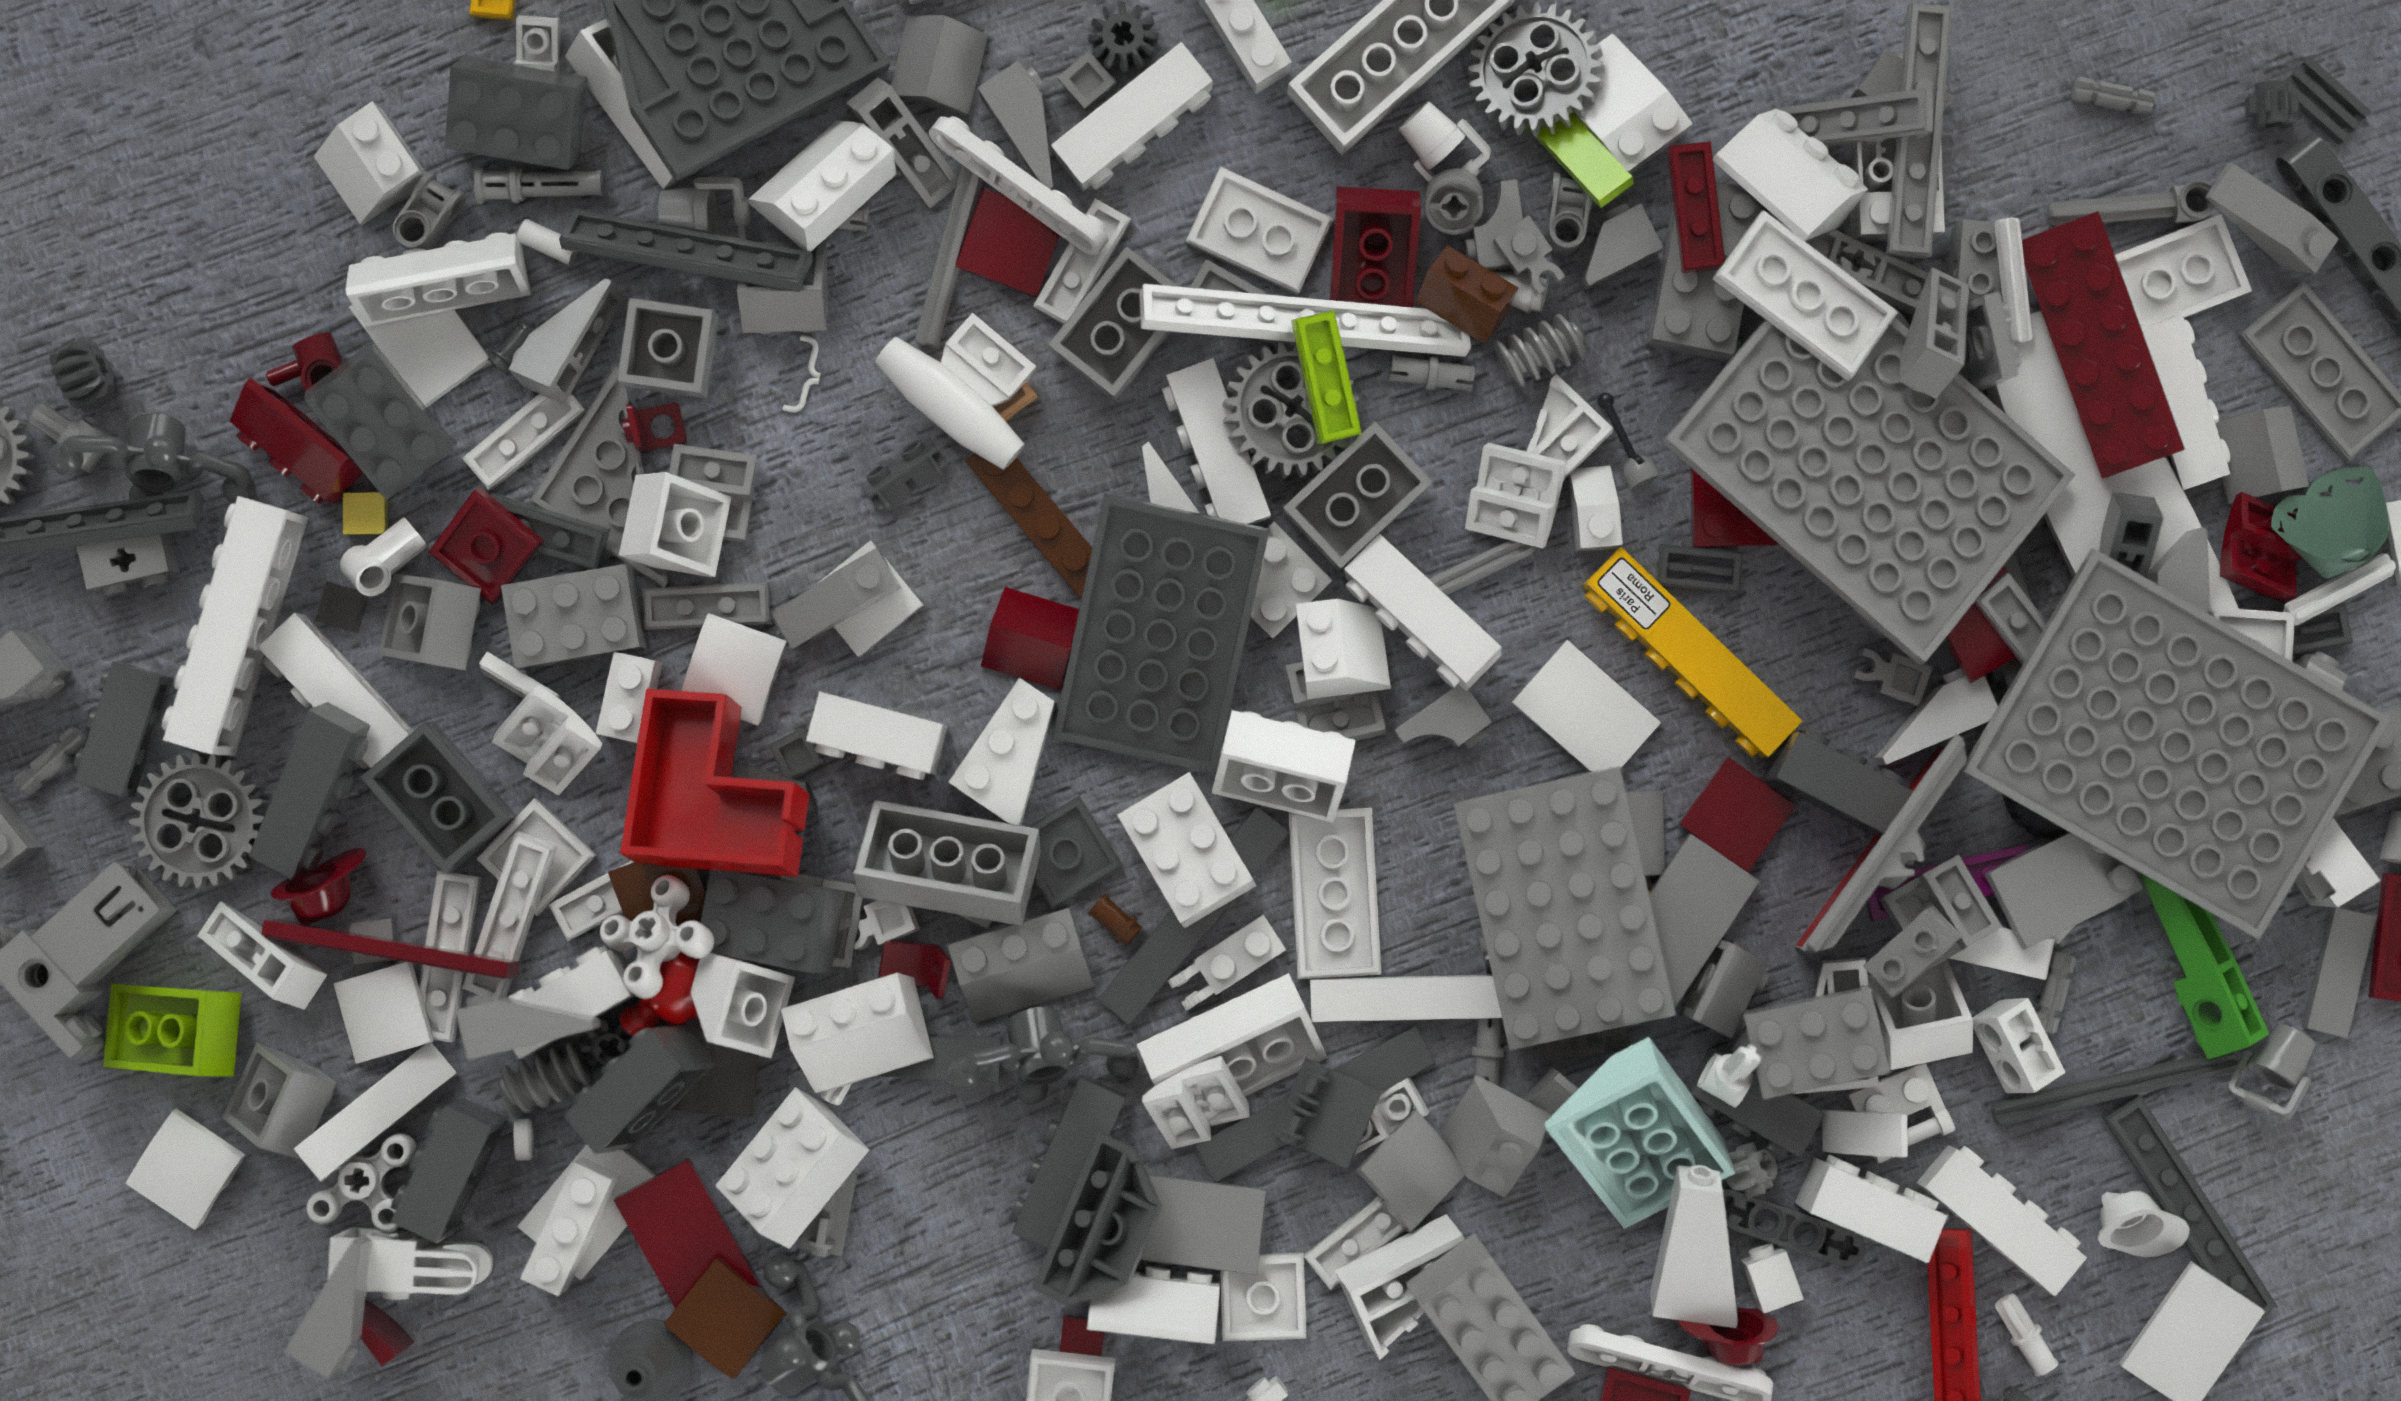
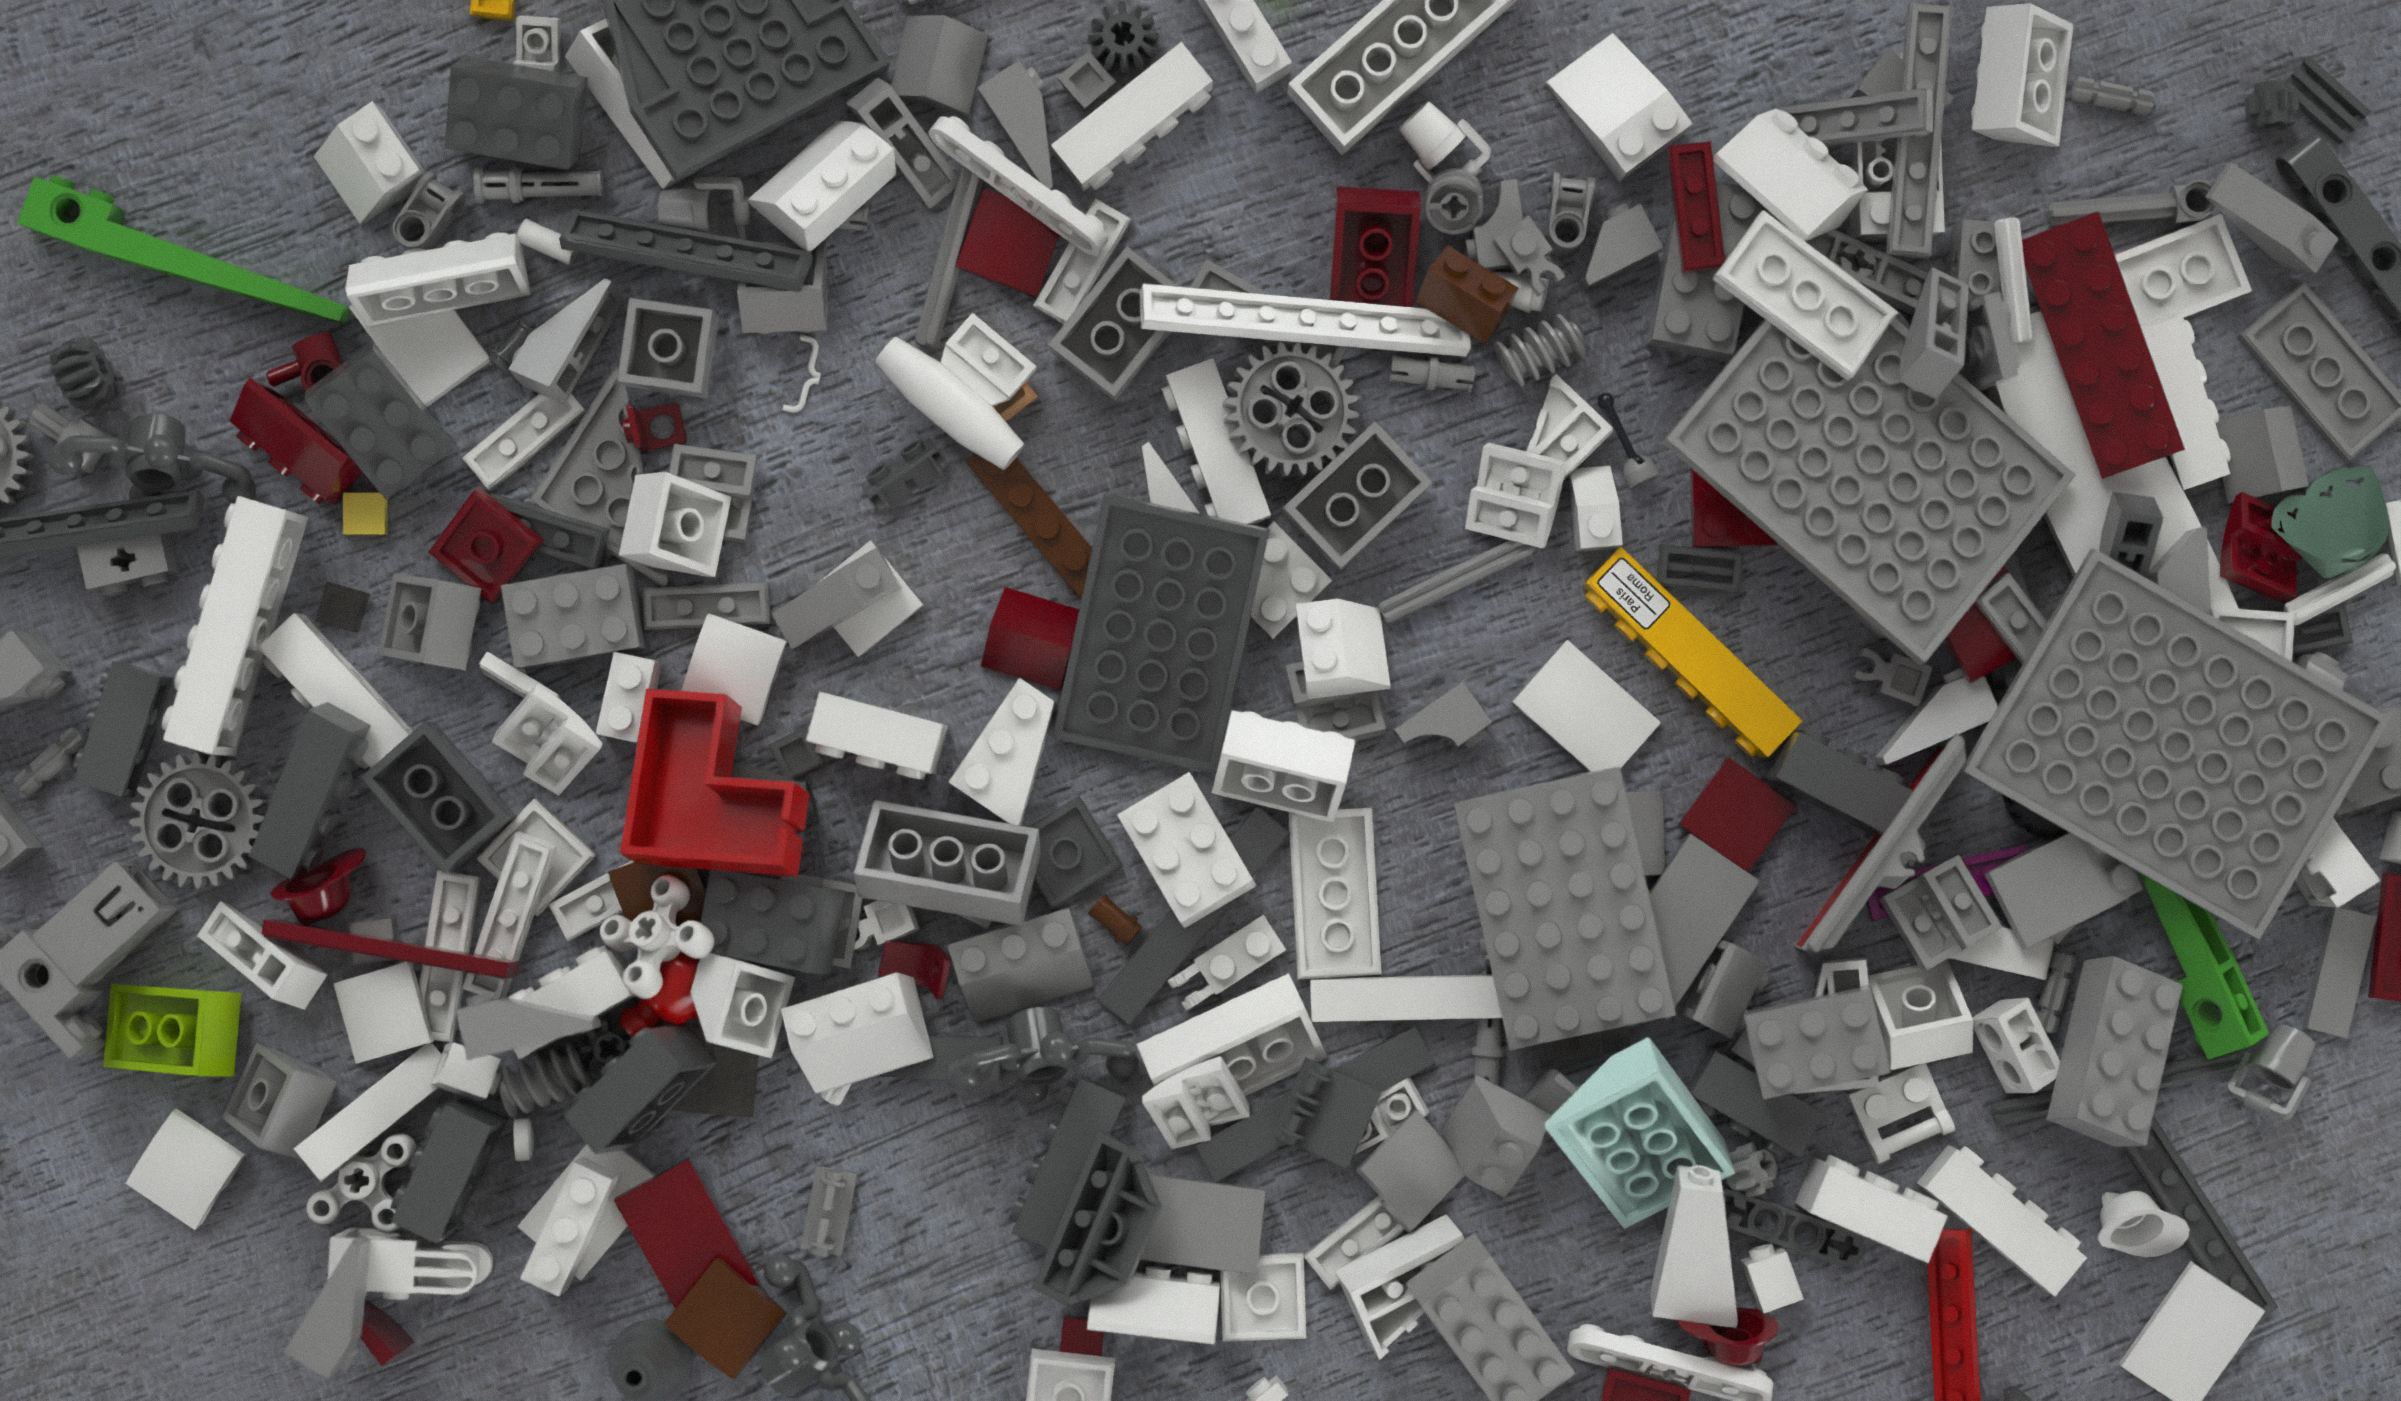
white piece [340,517,428,596] -> none
white brick [715,1087,869,1249] -> none
white tile [1186,166,1333,295] -> none
lime tile [1291,310,1362,444] -> none
white brick [1344,533,1502,691] -> none
light grey gear [1468,2,1605,137] -> none
lime tile [1526,112,1634,208] -> none
white axle [1697,1044,1761,1107] -> none
white slope [1822,1109,1908,1157] -> none
light grey brick [1864,905,1963,998] -> none
white axle [1995,1294,2059,1377] -> none
none -> bright green piece [17,174,351,325]
none -> white brick [431,1042,502,1101]
none -> white slope [1971,3,2074,147]
none -> light grey brick [2046,956,2183,1147]

